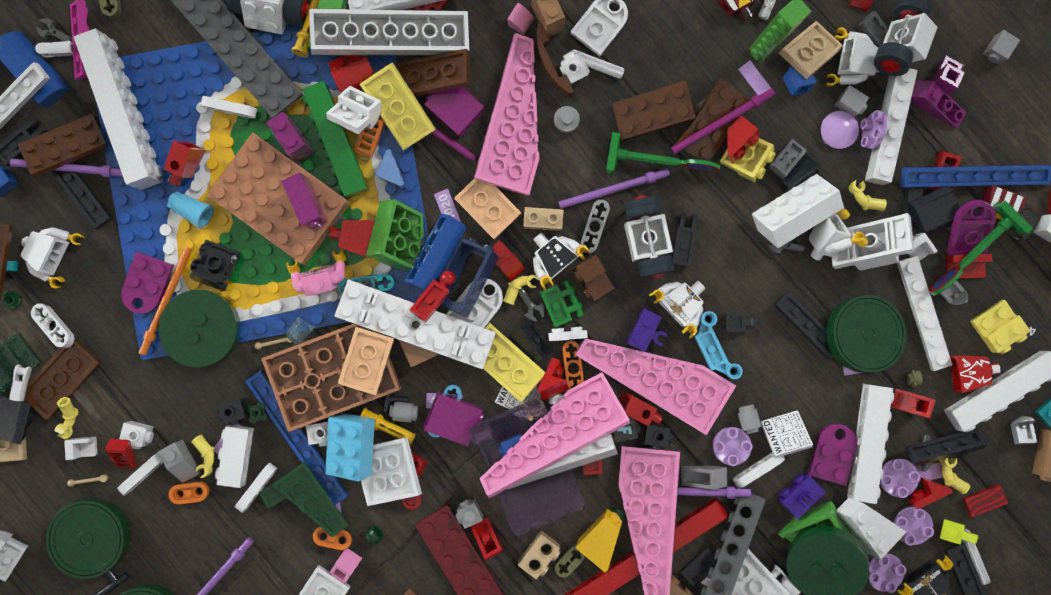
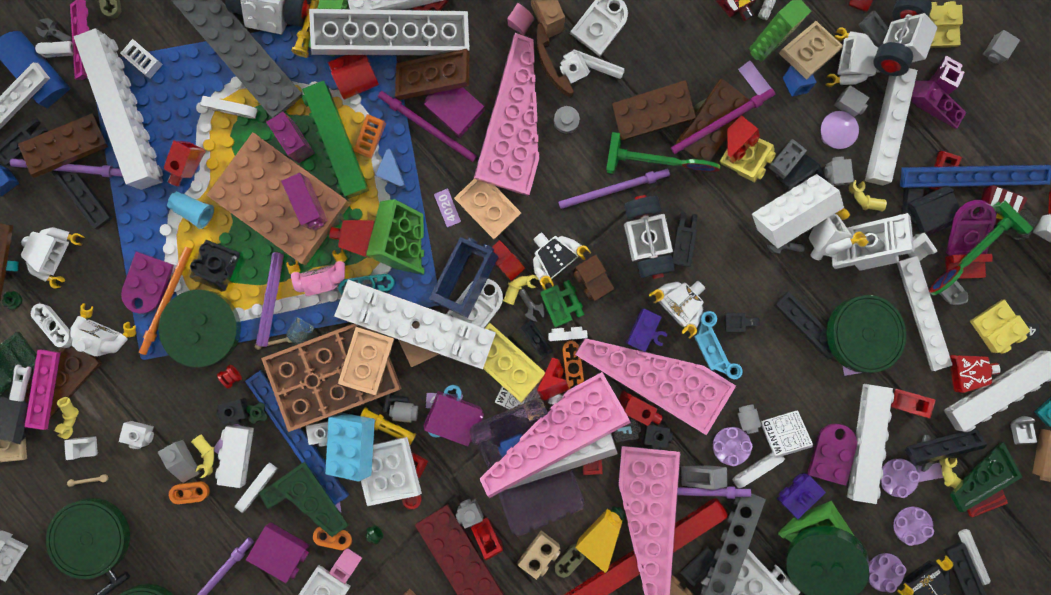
red slope [105,439,137,469] -> none
white beam [117,453,163,496] -> none
white brick [326,86,382,134] -> none
light yellow piece [360,62,436,150] -> none
blue brick [405,214,467,292] -> none
red plate [410,271,456,323] -> none
tan brick [524,207,563,231] -> none
light grey beam [580,200,610,254] -> none
white wedge [836,498,906,559] -> none
lavender dish [860,110,887,149] -> none
olive plate [906,369,923,388] -> none
red slope [907,476,953,509] -> none
neon yellow plate [940,519,979,544] -> none
none -> dark pink plate [25,349,61,430]
none -> white torso [70,303,136,356]
none -> white slope [120,39,163,79]
none -> red wheel [217,364,242,389]
none -> magenta brick [246,522,310,583]
none -> medium lavender axle [256,252,284,347]
none -> light grey brick [824,157,854,186]
none -> light yellow plate [929,1,963,48]
none -> dark green wing [950,442,1022,512]

